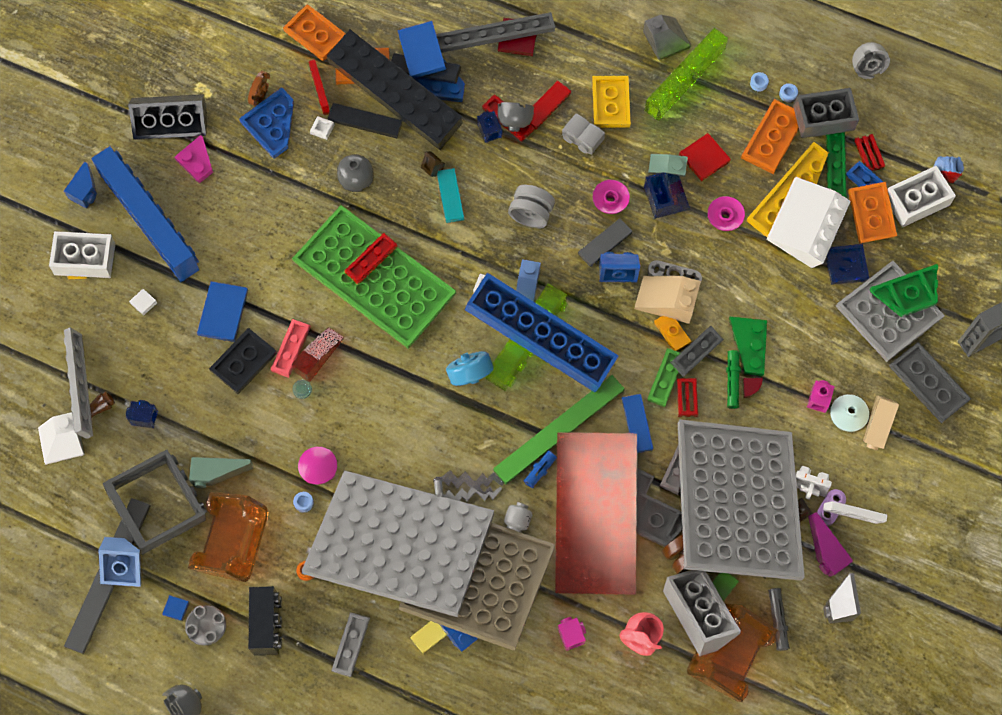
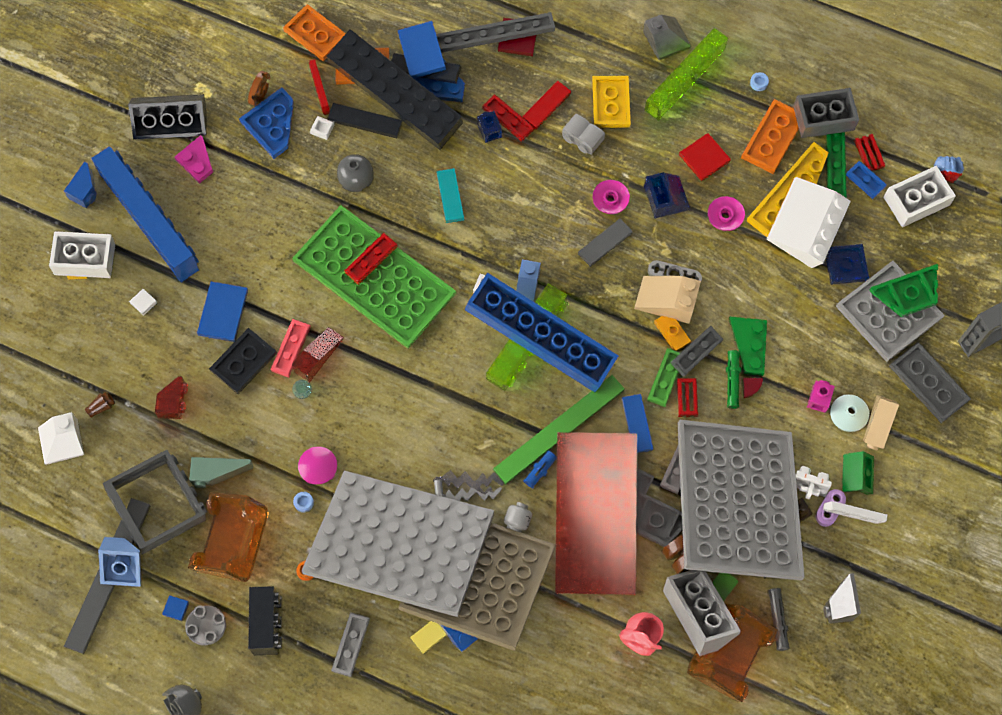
light grey plate [64,328,93,439] -> none
clear blue brick [126,400,158,429] -> none
dark brown tile [421,151,445,177] -> none
dark azure wheel [446,351,494,386] -> none
dark grey cylinder [497,102,535,132] -> none
light grey wheel [508,185,555,228] -> none
dark pink brick [557,617,586,651] -> none
blue slope [599,252,640,282] -> none
sand green slope [648,154,688,177] -> none
light blue tile [779,84,798,103] -> none
magenta slope [808,512,853,577] -> none
orange plate [848,182,897,244] -> none
light grey cylinder [852,42,890,79] -> none
none -> clear red slope [155,376,188,419]
none -> green panel [842,451,874,495]

